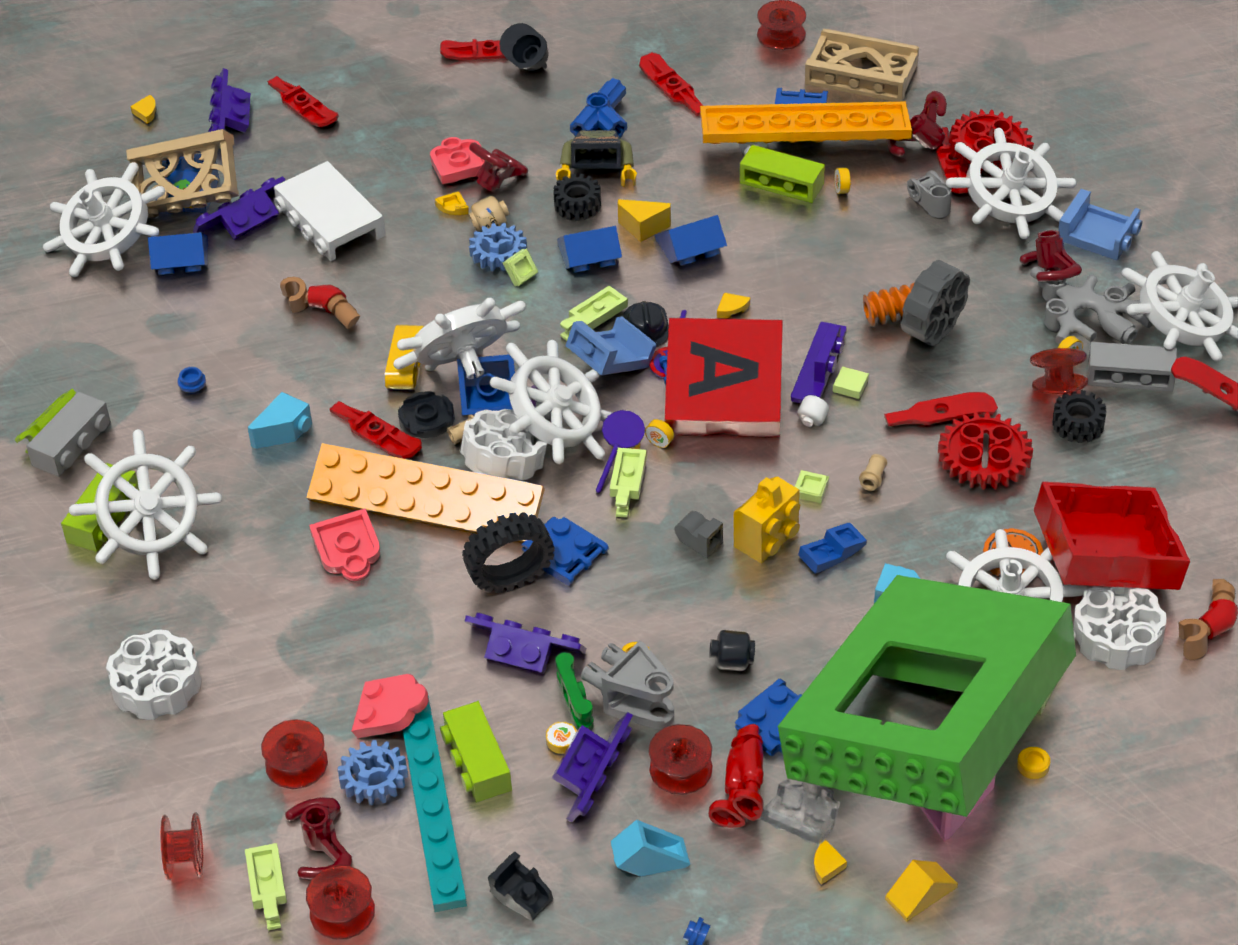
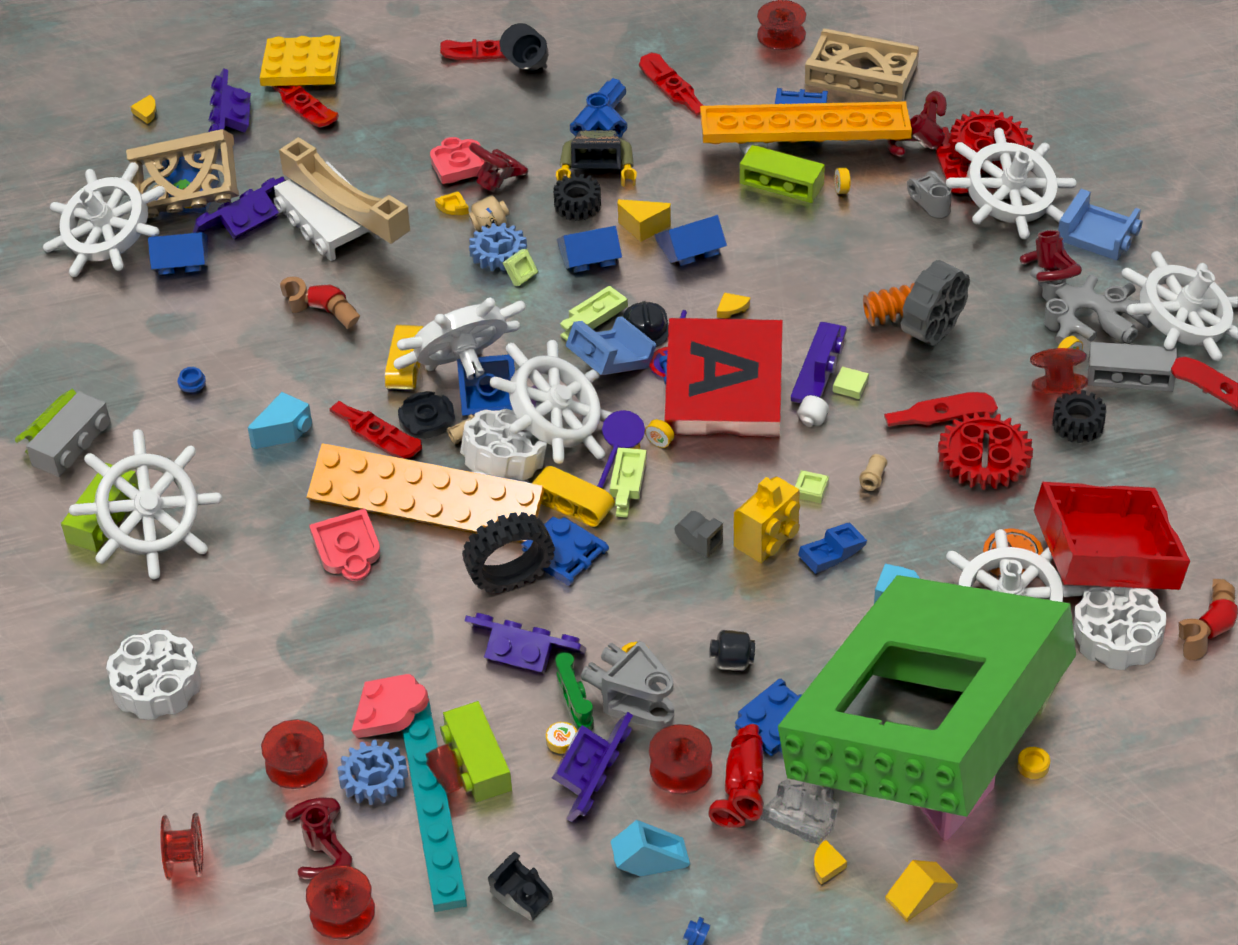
yellowish green plate [245,843,287,931] -> none
none -> yellow plate [259,35,341,86]
none -> tan arch [279,137,410,244]
none -> clear red cone [425,744,464,794]
none -> yellow beam [531,466,615,527]

